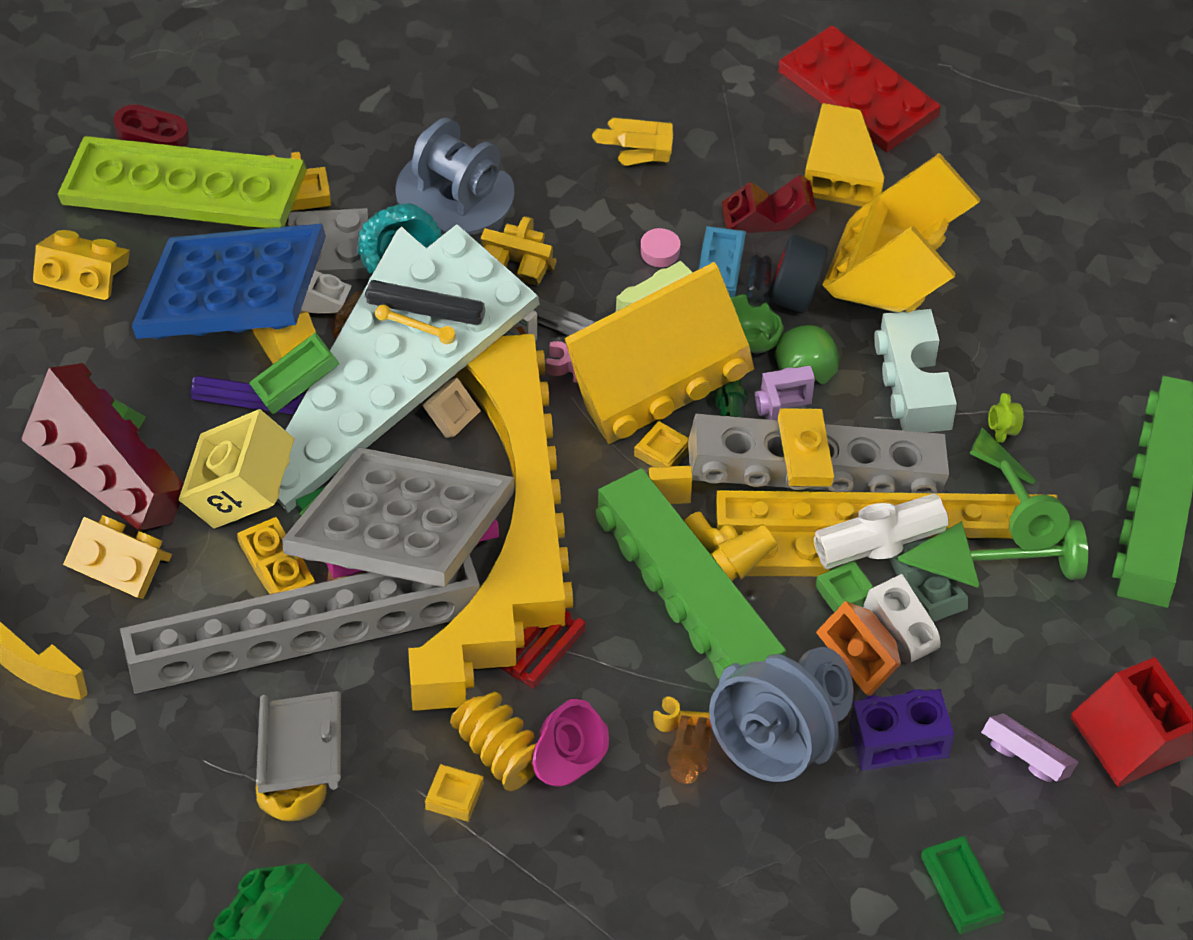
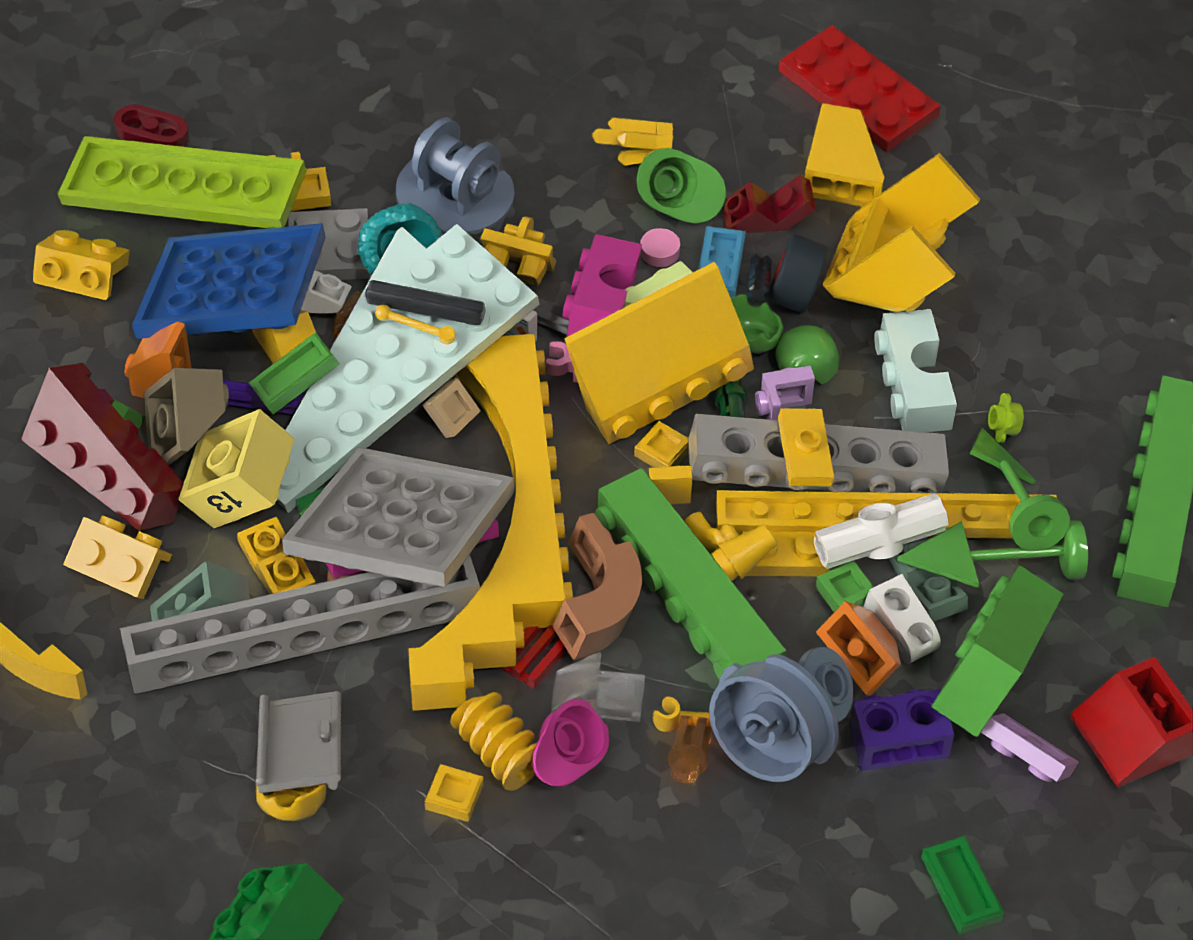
none -> orange slope [124,321,192,399]
none -> dark tan slope [144,368,229,465]
none -> sand green slope [150,561,250,621]
none -> clear slope [551,652,645,722]
none -> nougat arch [553,513,642,661]
none -> dark pink arch [562,234,642,336]
none -> bright green piece [636,148,726,224]
none -> bright green wedge [931,565,1063,737]

